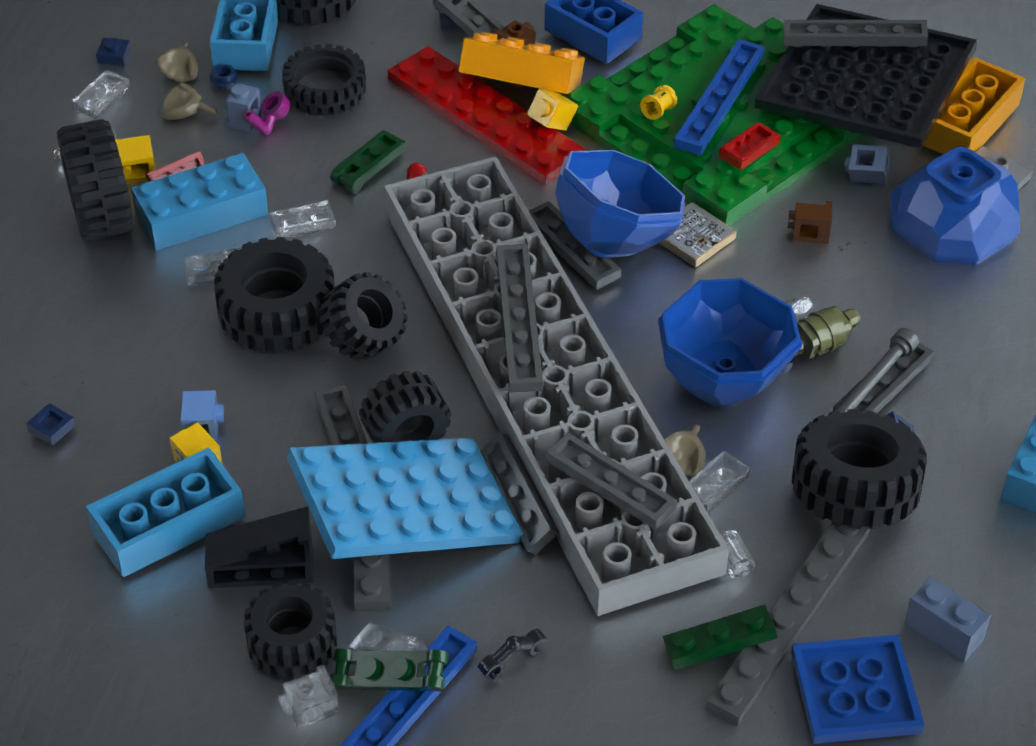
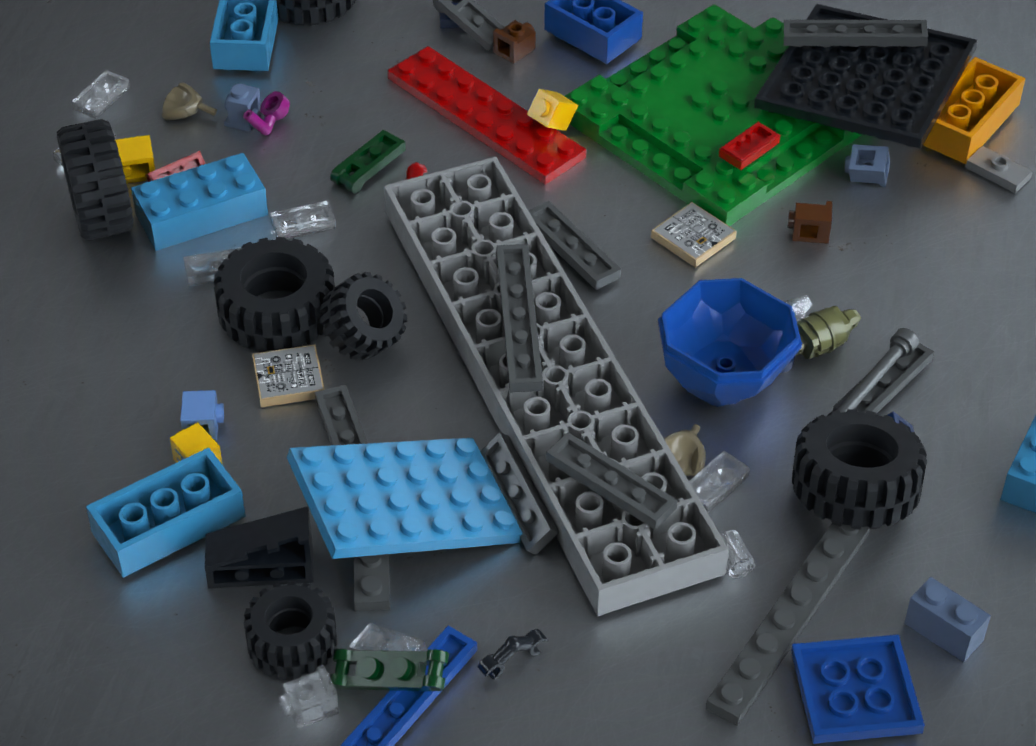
dark blue plate [27,403,76,446] -> none
dark blue plate [96,38,131,66] -> none
dark tan piece [156,42,198,82] -> none
dark blue plate [209,64,238,90] -> none
black tyre [282,44,366,116] -> none
black tyre [359,371,451,443] -> none
light orange brick [458,32,585,94] -> none
blue rock [555,150,685,258] -> none
yellow bush [640,85,677,120] -> none
dark green plate [663,604,778,670] -> none
blue plate [674,39,765,156] -> none
blue rock [890,147,1020,265] -> none
none -> tile [252,345,324,408]

